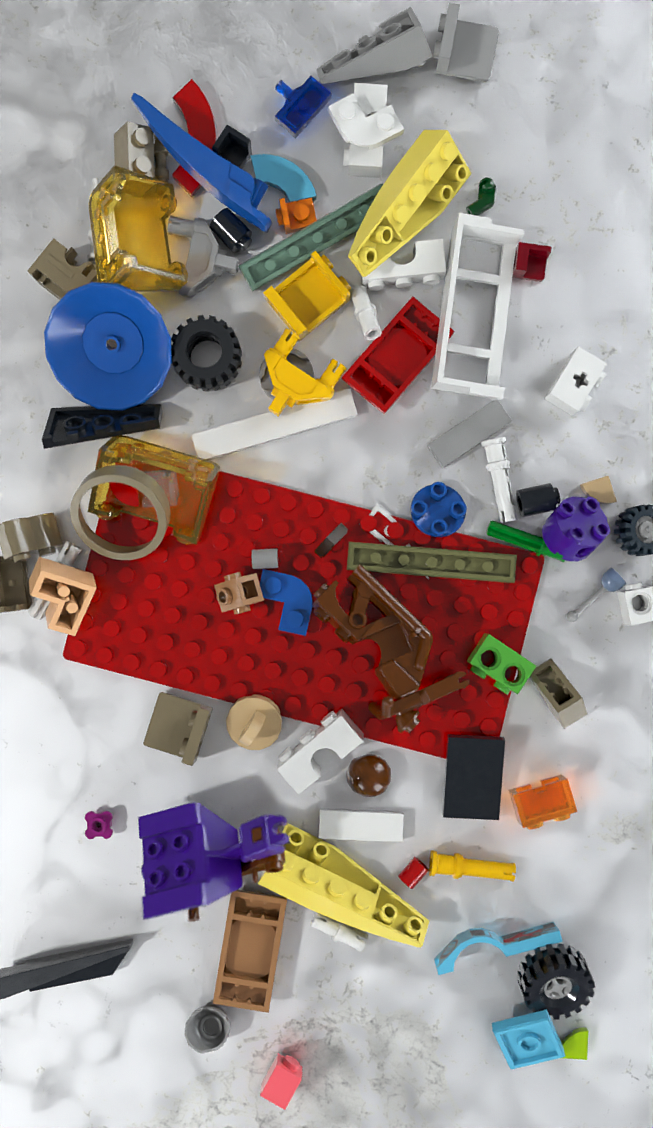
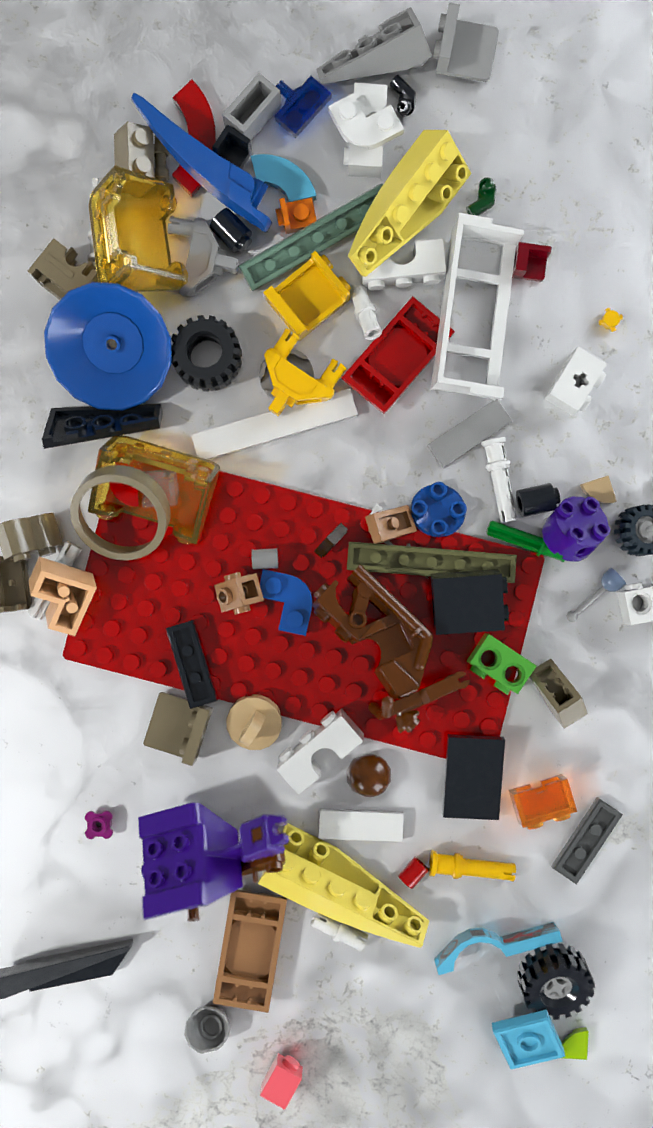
none -> black tile [166,620,218,709]
none -> light grey brick [222,73,282,141]
none -> medium nougat slope [365,505,417,544]
none -> black arm [389,75,416,116]
none -> black brick [431,569,509,635]
none -> dark grey tile [551,797,623,885]
none -> yellow piece [598,308,623,332]

